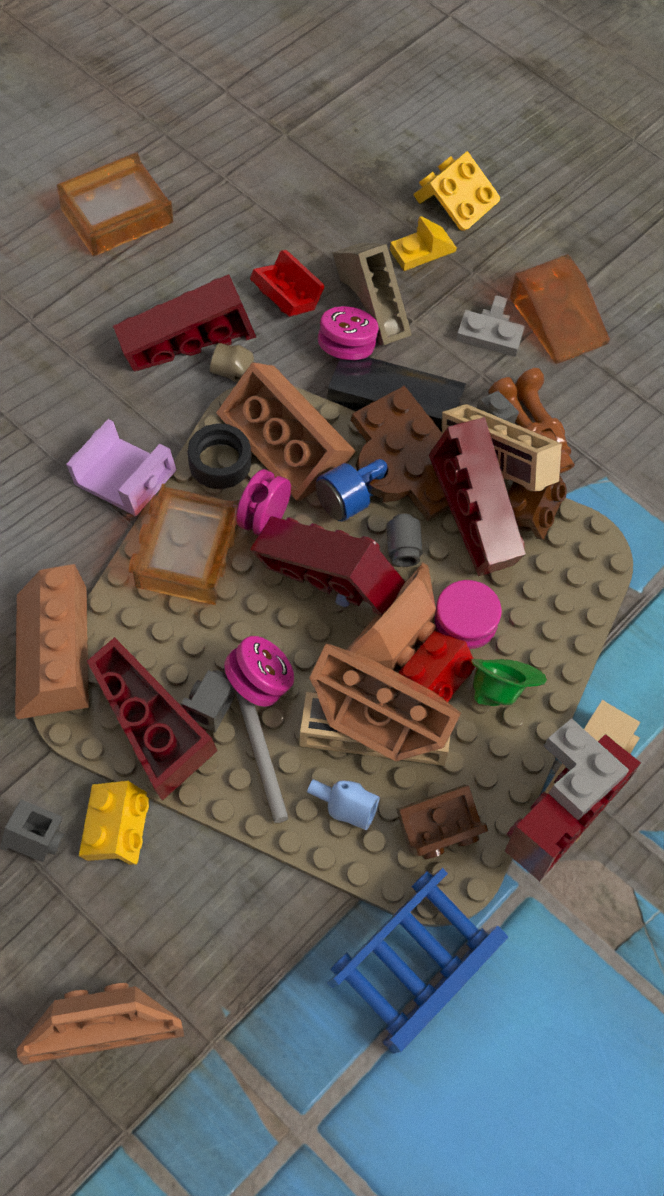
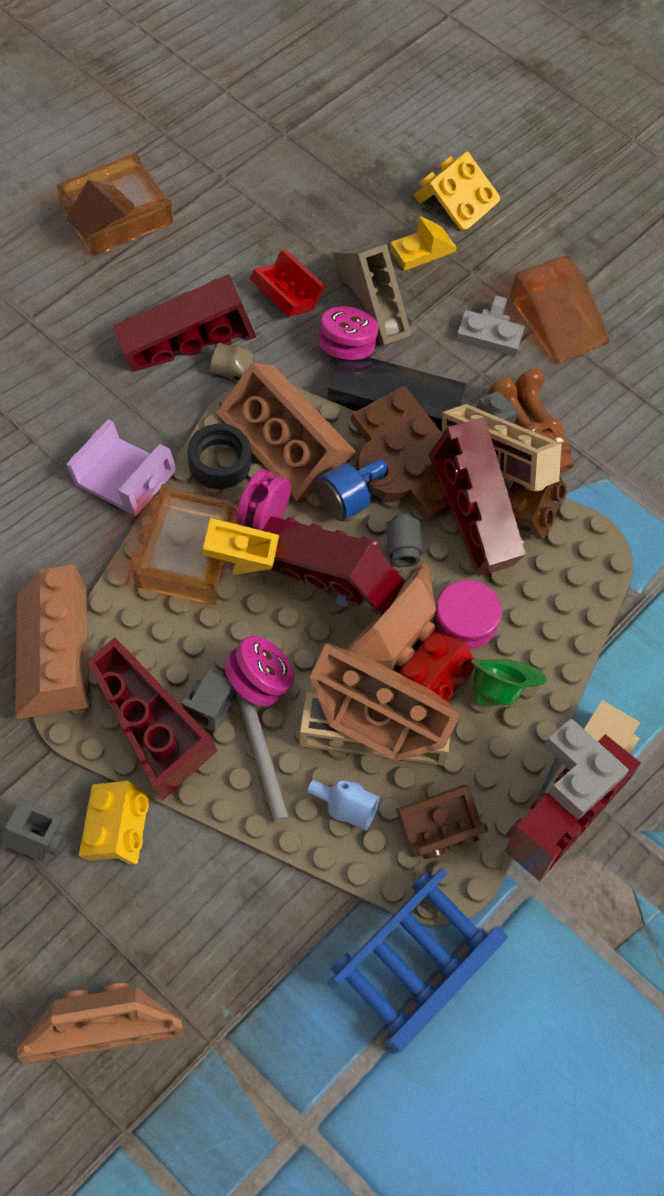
none -> reddish brown slope [67,179,135,238]
none -> yellow slope [201,518,279,575]

